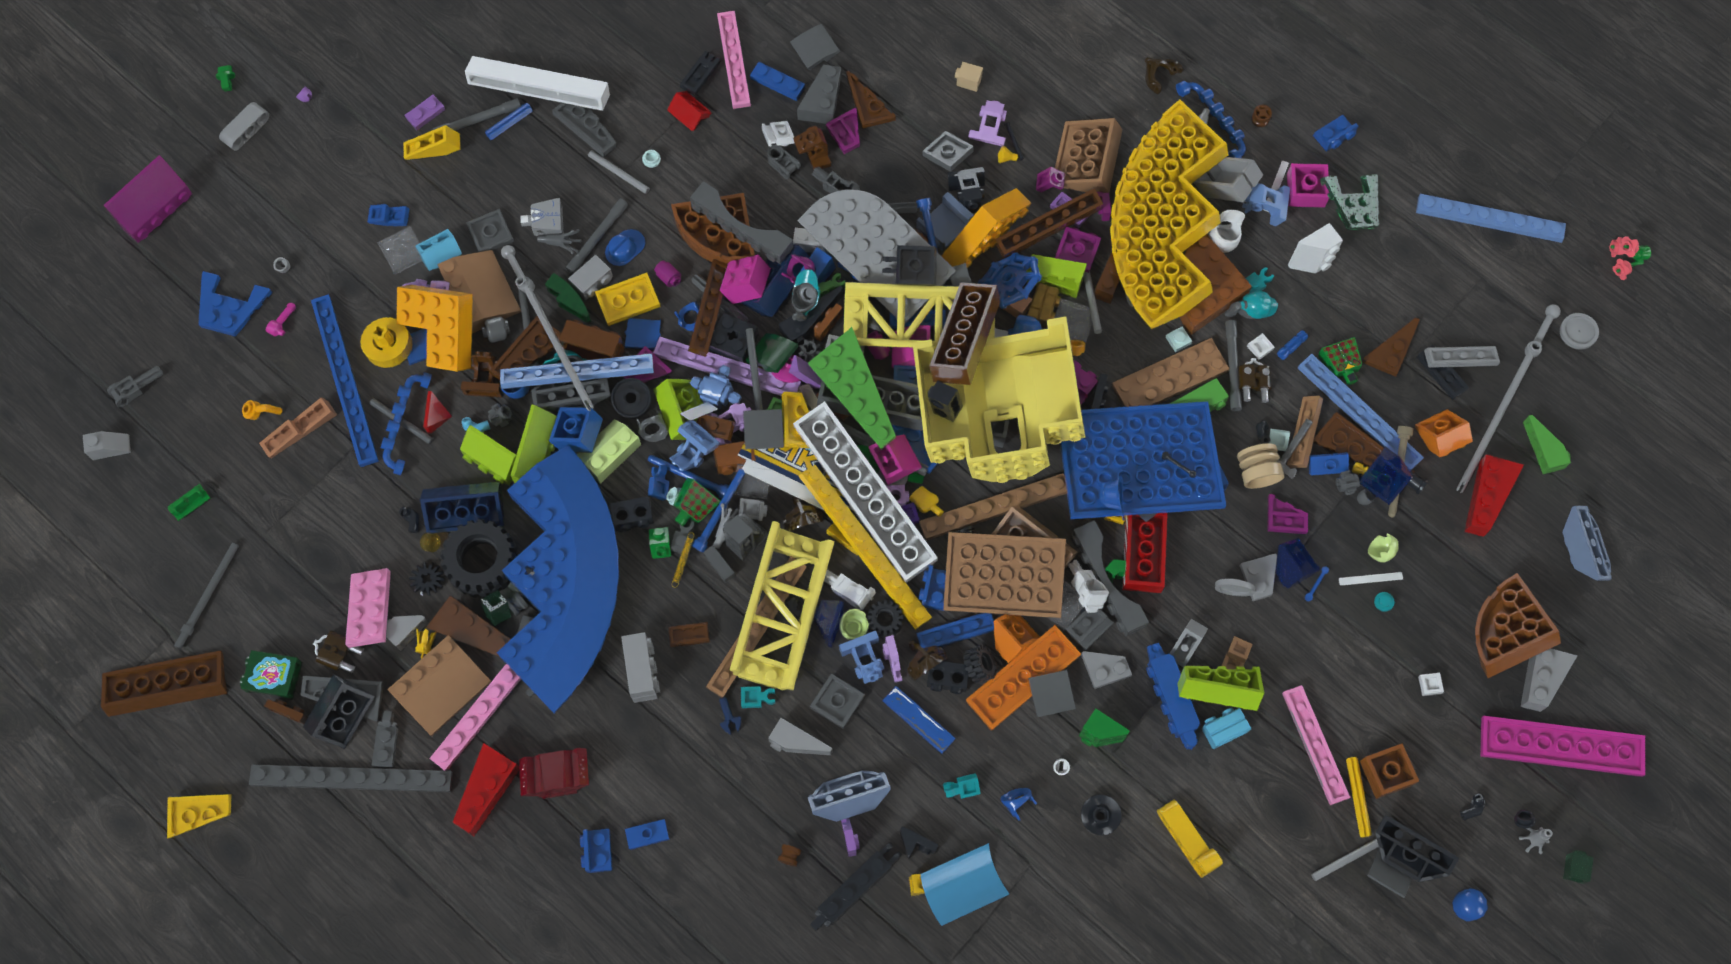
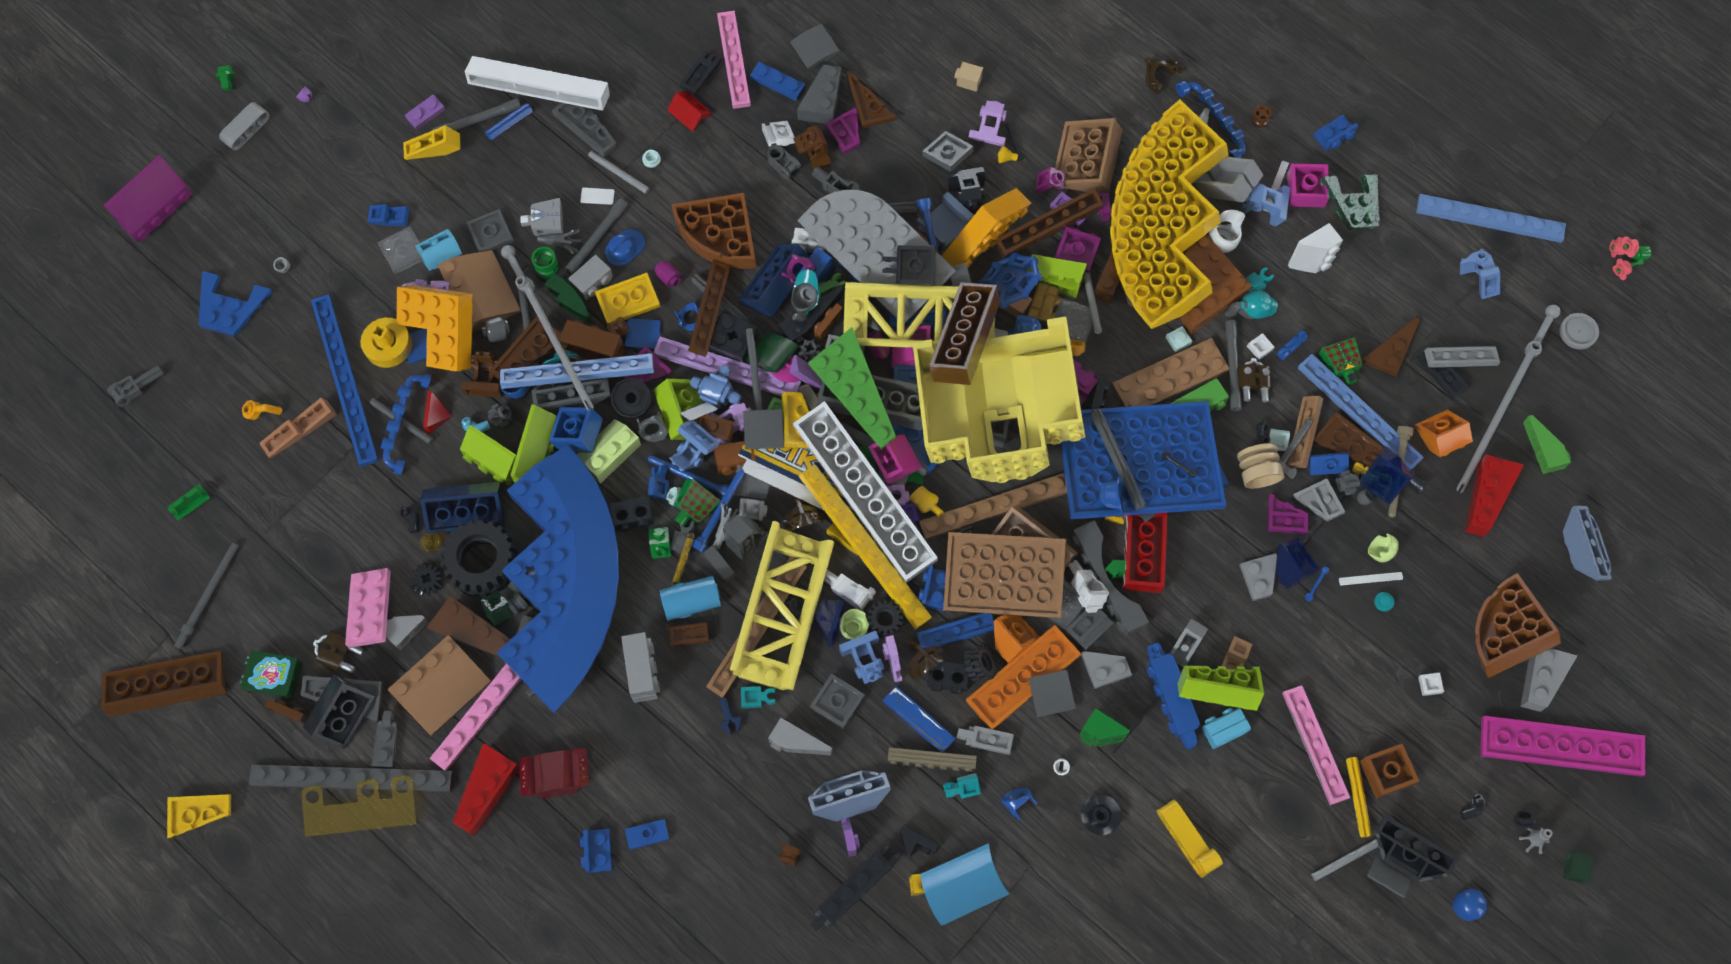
light grey slope [83,431,131,460] -> none
dark pink piece [266,303,296,337] -> none
yellow piece [415,629,437,659] -> none
dark grey arch [690,181,794,264] -> none
dark pink brick [720,255,771,304] -> none
black brick [928,380,963,422] -> none
light grey piece [1215,579,1255,596] -> none
none -> clear yellow piece [301,776,416,837]
none -> green wheel [531,247,559,279]
none -> white sticker [580,188,614,205]
none -> reddish brown wheel [607,317,630,336]
none -> dark azure piece [659,576,721,621]
none -> dark tan piece [888,748,977,772]
none -> light grey hinge [957,726,1014,755]
none -> dark grey axle [1091,408,1146,510]
none -> light grey wing [1293,479,1345,522]
none -> medium blue tile [1460,248,1500,299]

